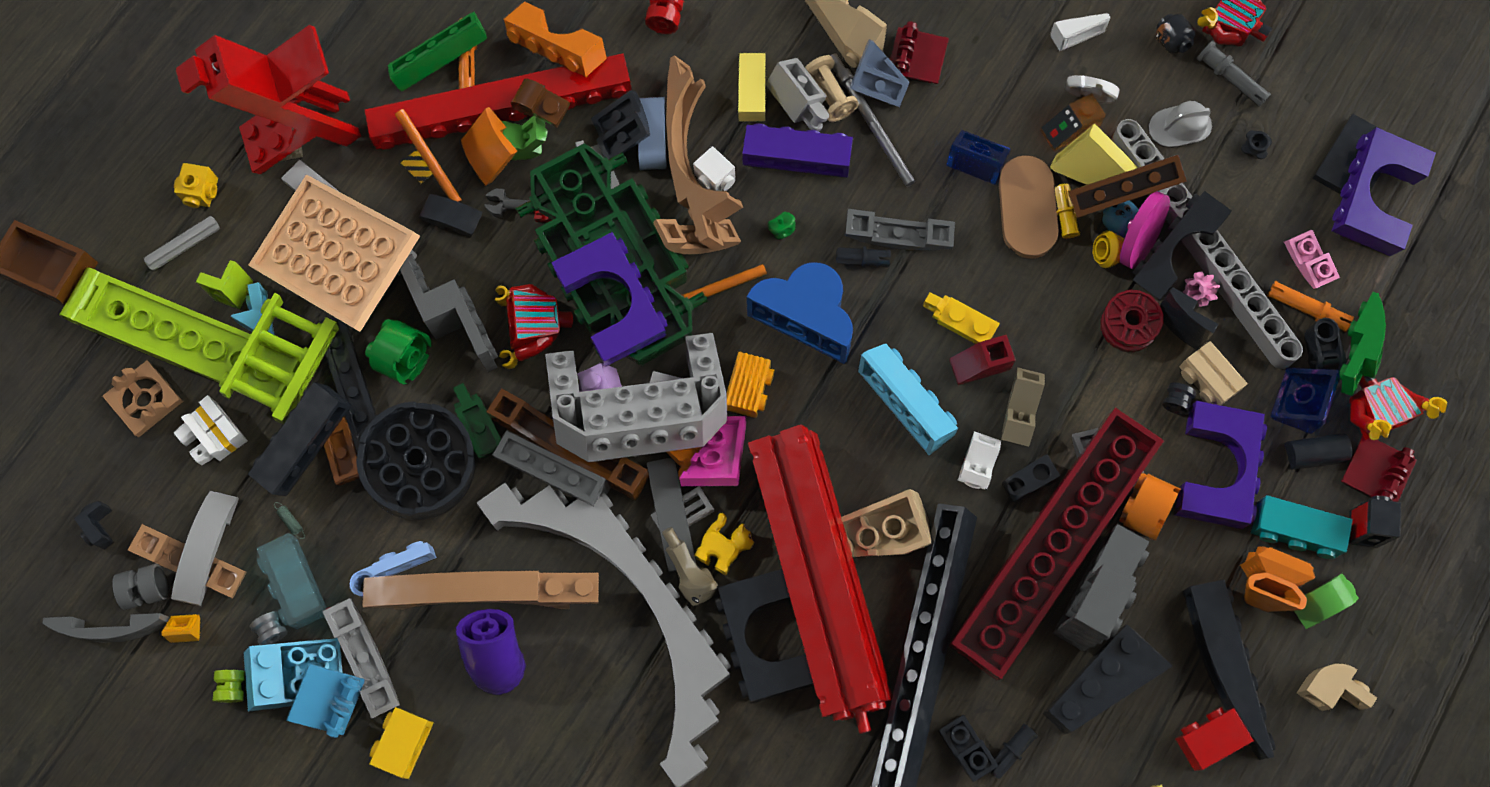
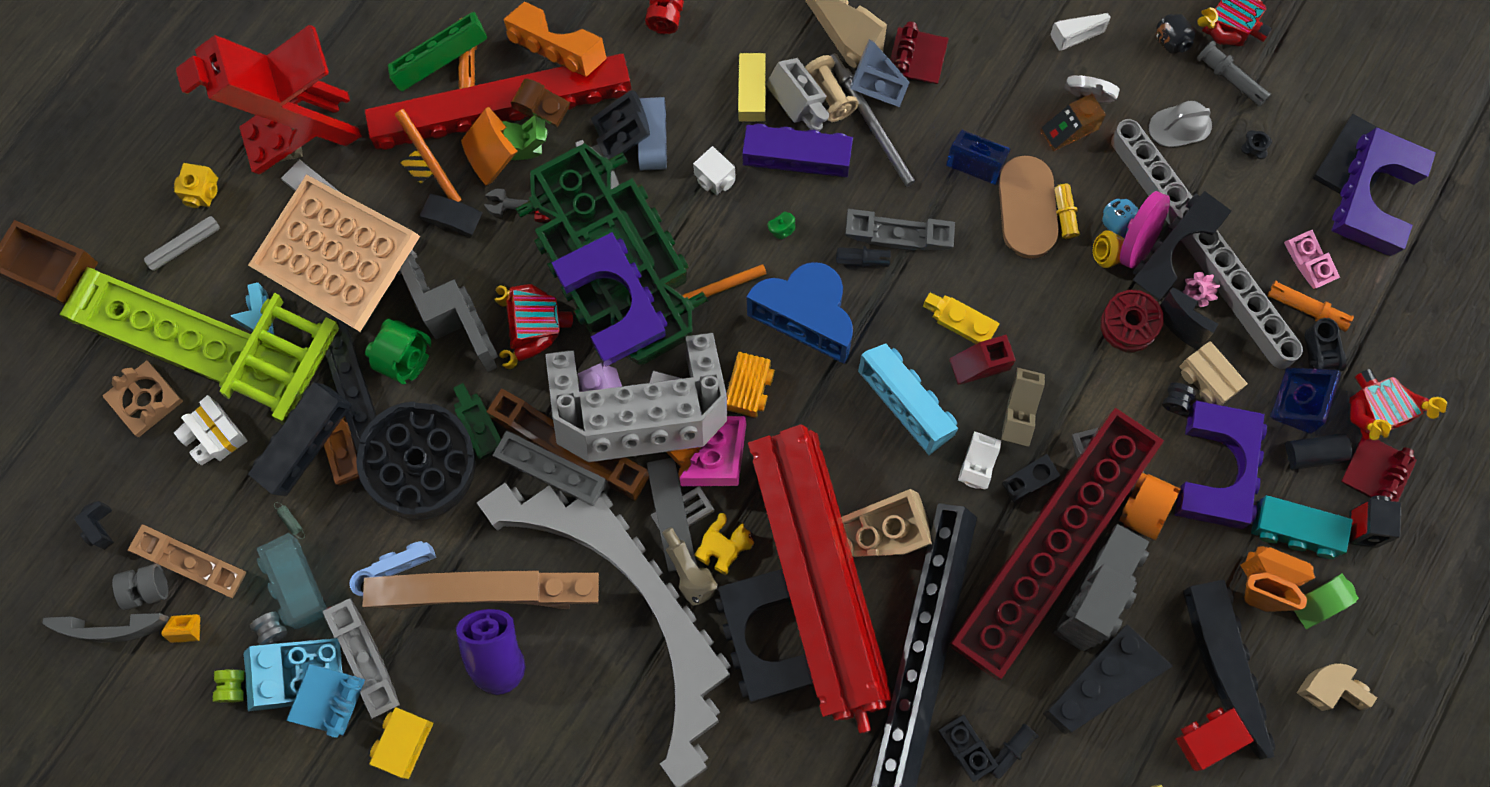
light grey slope [171,491,239,606] -> none
lime panel [196,260,253,310] -> none
medium nougat slope [653,219,741,254] -> none
medium nougat slope [666,55,743,251] -> none
light yellow slope [1050,123,1138,185] -> none
reddish brown brick [1068,155,1187,218] -> none
green slope [1338,292,1386,396] -> none

